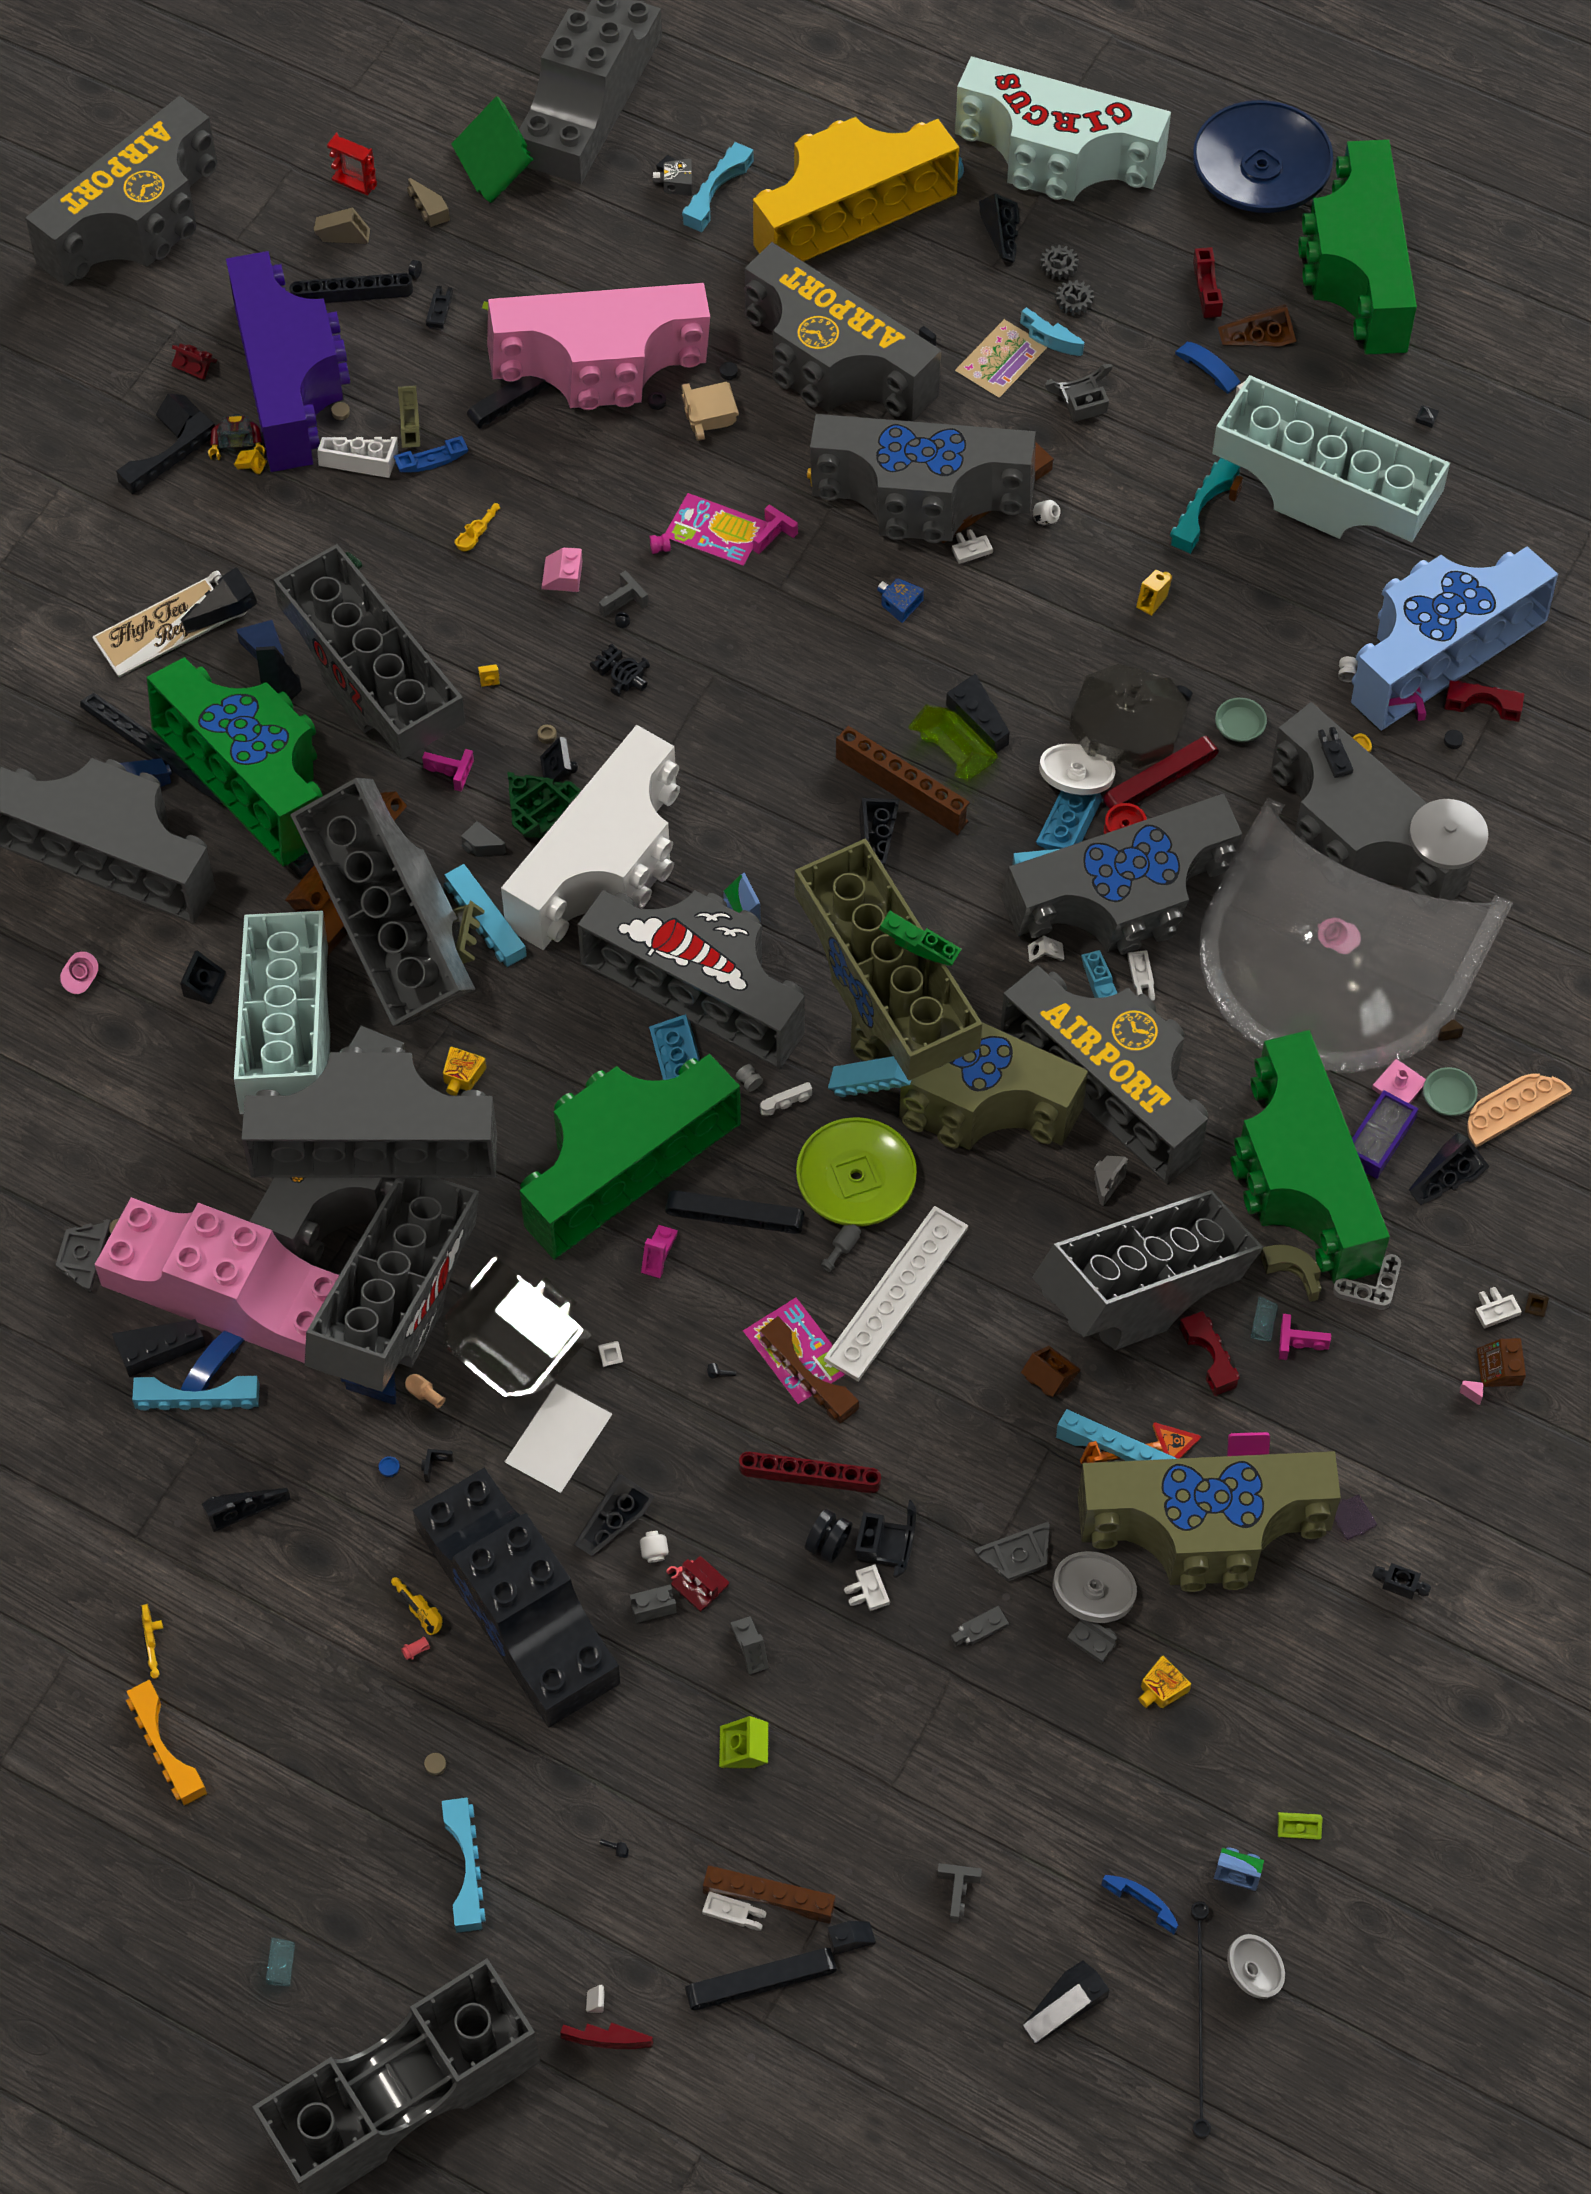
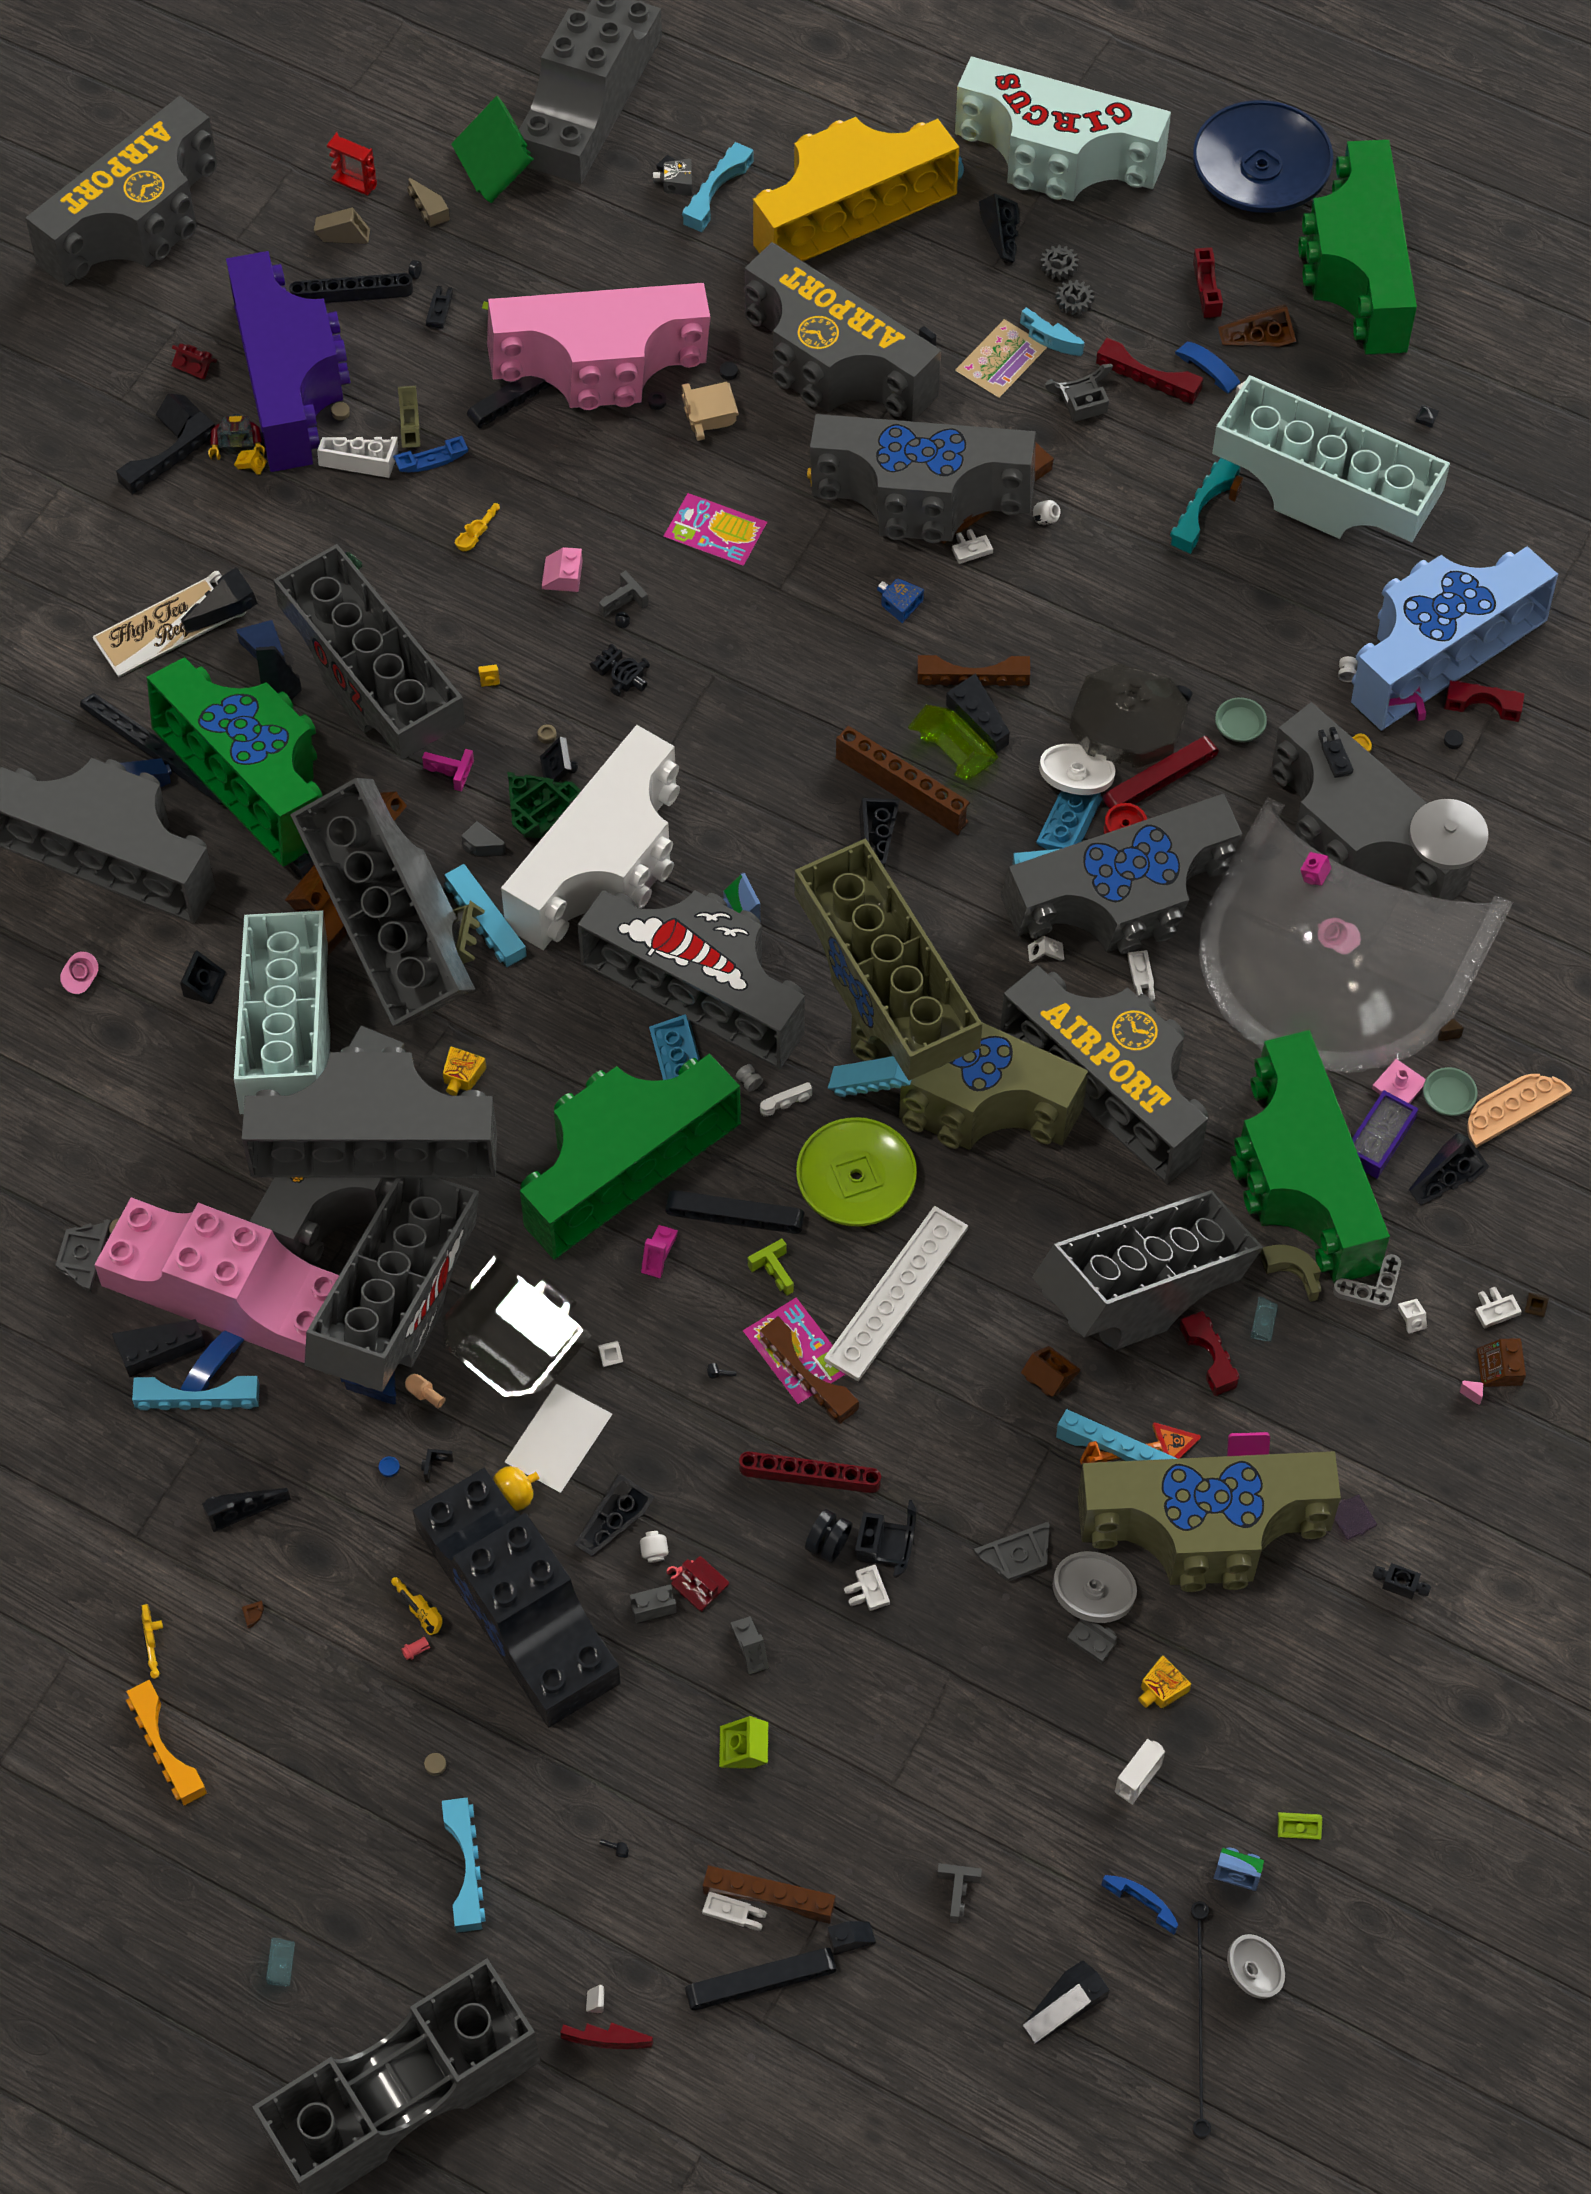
dark pink wheel [649,533,671,554] -> none
dark pink bracket [753,504,798,554] -> none
dark grey piece [821,1225,861,1272] -> none
green slope [879,911,961,966] -> none
dark grey hinge [951,1606,1009,1647] -> none
medium azure slope [1081,950,1117,998] -> none
light grey slope [1094,1156,1128,1206] -> none
yellow torso [1136,570,1172,616] -> none
dark pink bracket [1279,1314,1331,1360] -> none
none -> reddish brown tile [242,1601,263,1628]
none -> yellow piece [493,1466,540,1511]
none -> lime bracket [748,1239,794,1296]
none -> reddish brown arch [917,655,1030,686]
none -> dark red arch [1096,338,1204,404]
none -> white window [1115,1739,1165,1805]
none -> dark pink brick [1300,852,1331,886]
none -> white bracket [1398,1299,1427,1333]

